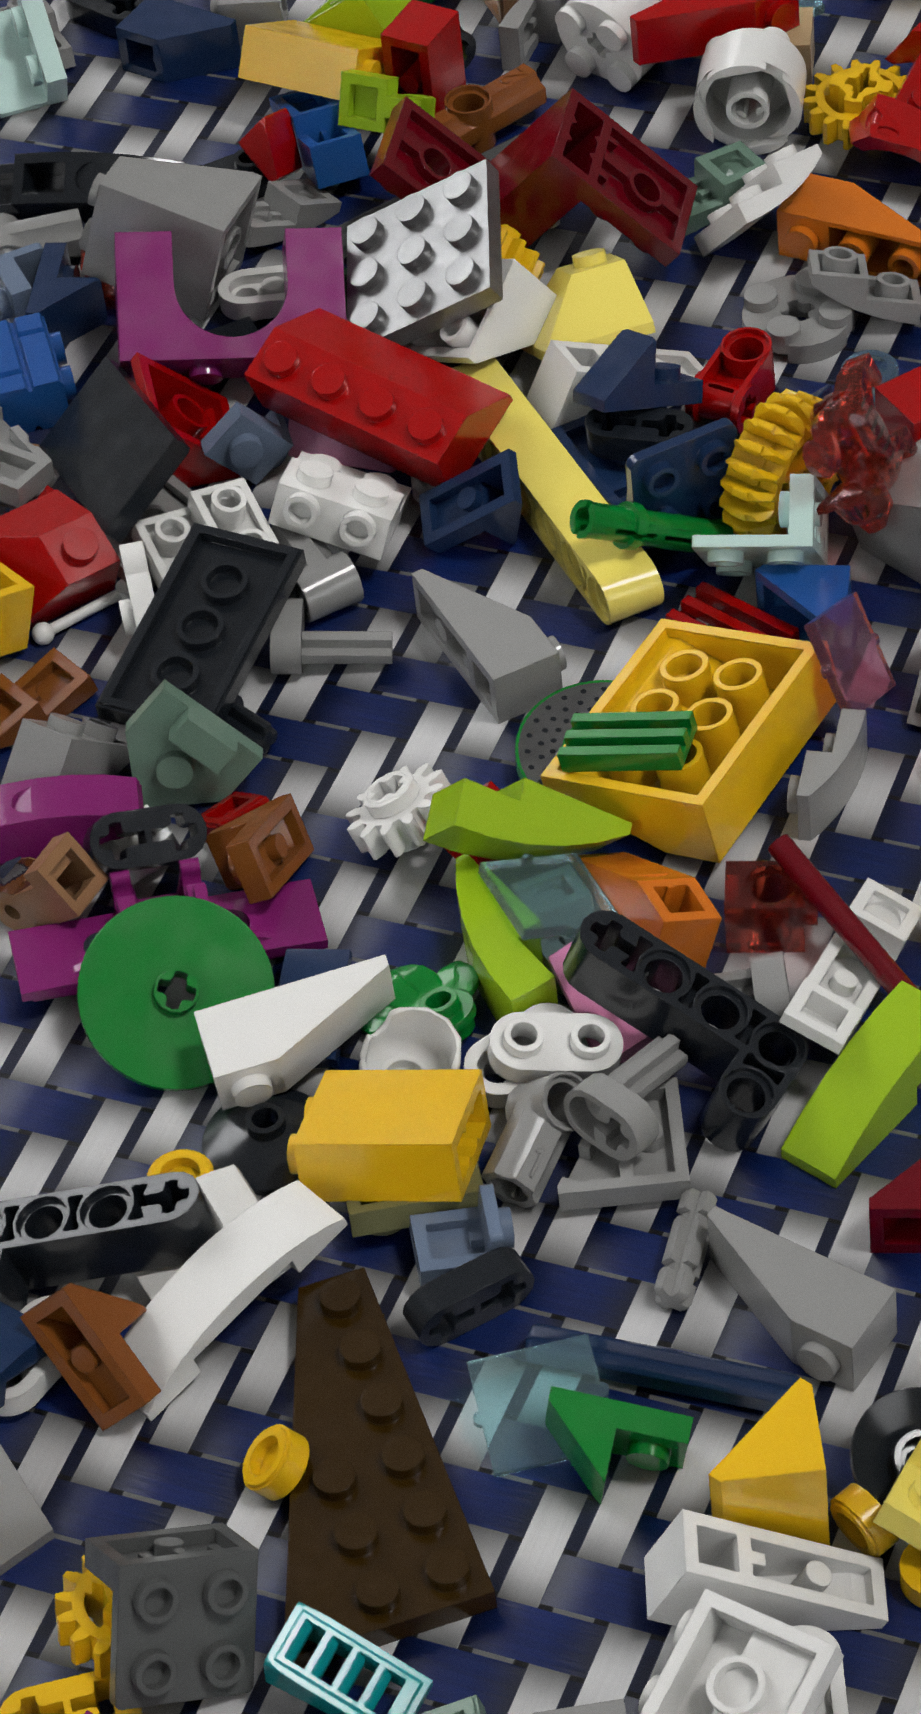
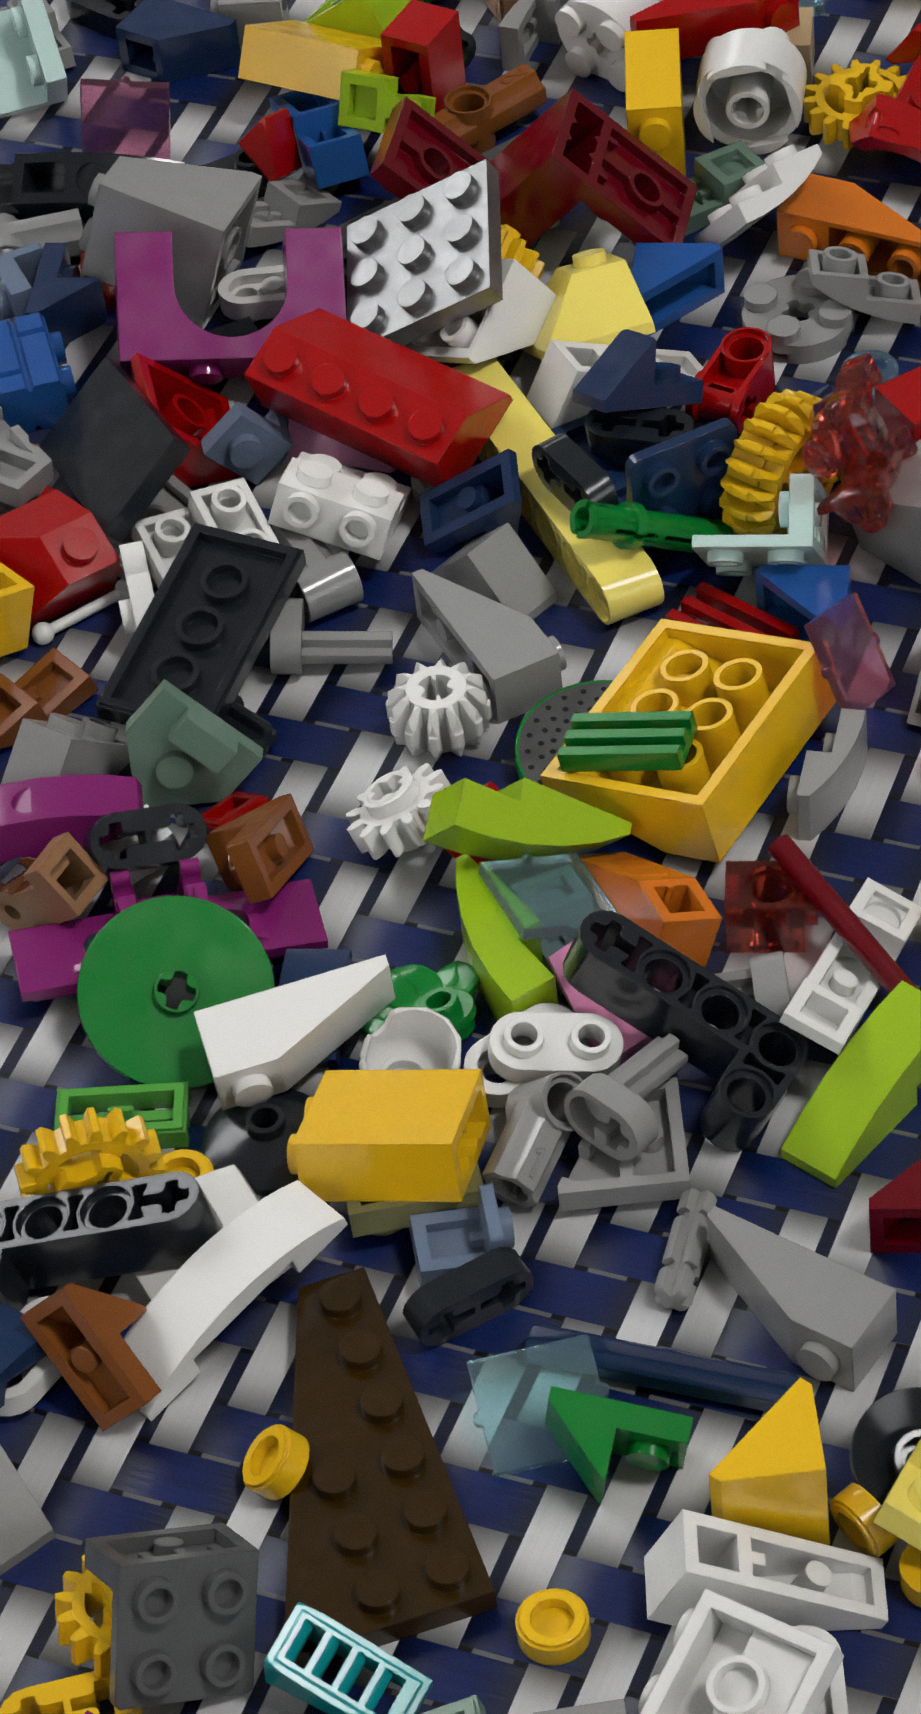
none -> yellow gear [14,1107,166,1198]
none -> bright green tile [54,1082,192,1149]
none -> clear pink piece [80,76,171,160]
none -> white gear [386,658,492,761]
none -> light grey slope [431,523,558,619]
none -> yellow tile [515,1588,591,1666]
none -> black beam [532,433,619,511]
none -> yellow brick [624,28,686,177]
none -> blue slope [631,243,725,336]

